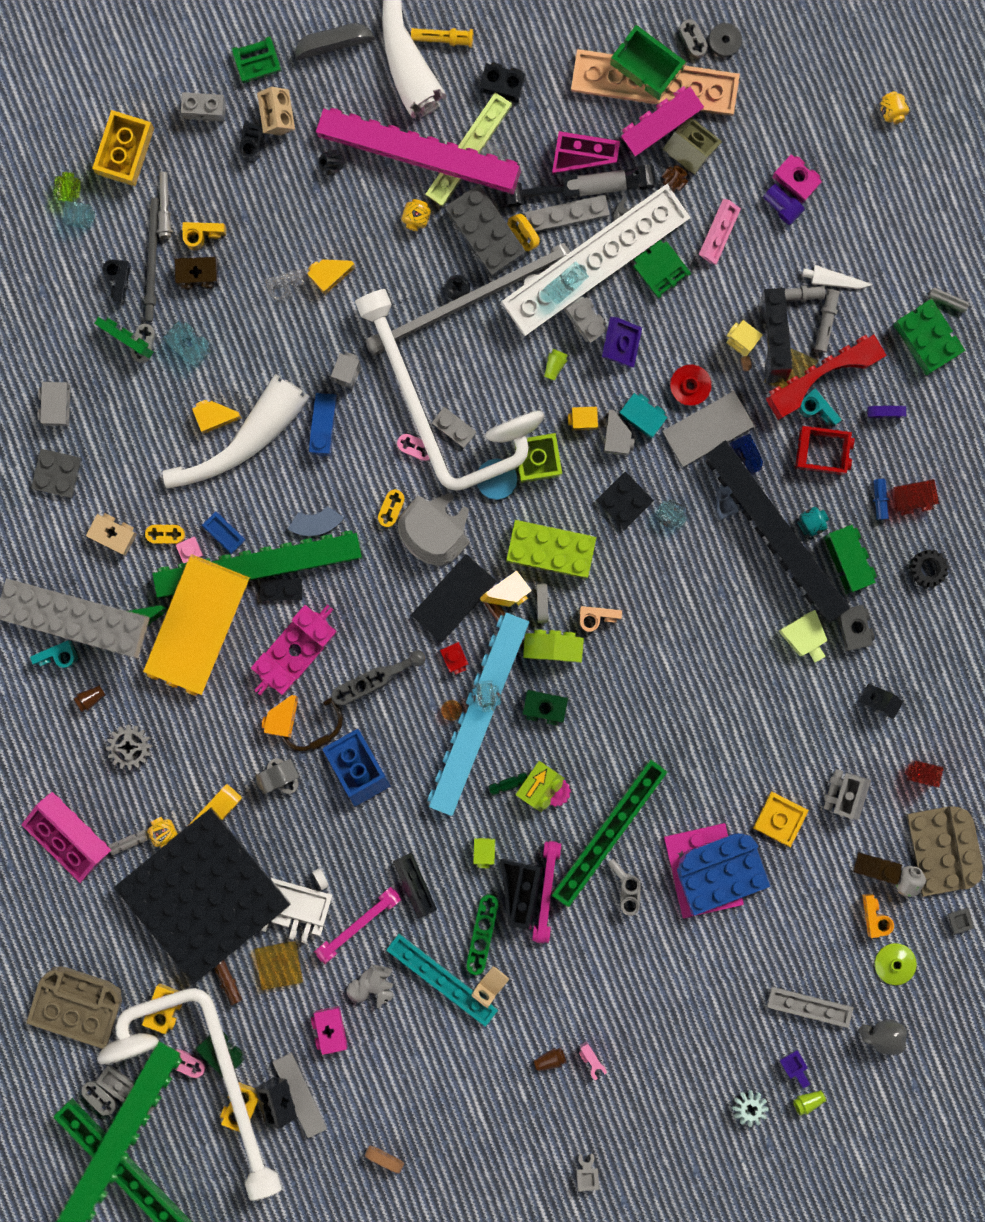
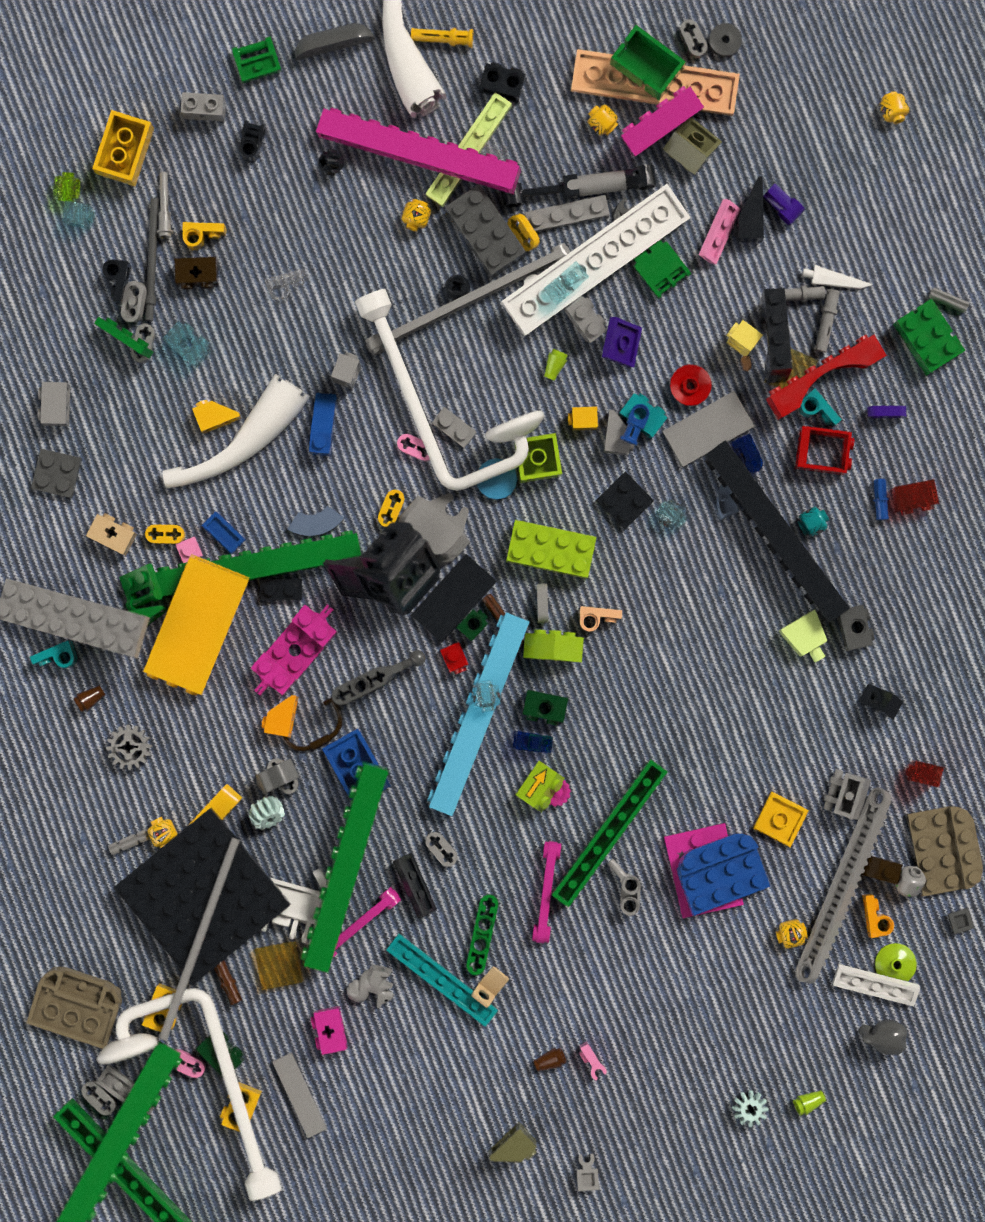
dark pink slope [21,792,111,883] -> none
black brick [255,1077,297,1129] -> none
tan brick [257,87,295,136] -> none
yellow slope [307,259,356,295] -> none
medium nougat beam [365,1145,405,1173] -> none
clear orange plate [441,700,462,721] -> none
lime brick [473,838,495,868] -> none
slope [480,571,532,607] -> none
dark green axle [488,773,527,796] -> none
black wedge [500,858,544,930] -> none
dark pink wedge [552,131,620,174] -> none
reddish brown gear [662,166,688,192] -> none
light grey plate [766,986,853,1028] -> none
dark pink brick [772,154,822,204] -> none
dark purple plate [779,1050,811,1089] -> none
green piece [823,525,877,594] -> none
black tyre [909,550,949,588] -> none
none -> green plate [119,563,163,610]
none -> light grey plate [121,281,147,323]
none -> light grey piece [159,838,240,1041]
none -> light aqua gear [248,796,285,830]
none -> green brick [300,761,389,973]
none -> black piece [323,522,441,615]
none -> light grey beam [425,832,457,867]
none -> dark green brick [456,609,489,642]
none -> olive slope [489,1122,537,1162]
none -> clear blue leg [512,730,554,753]
none -> yellow head [588,105,618,135]
none -> blue connector [620,404,650,446]
none -> black slope [733,176,764,242]
none -> yellow head [776,919,808,949]
none -> light grey gear [796,787,891,984]
none -> white plate [833,964,920,1006]

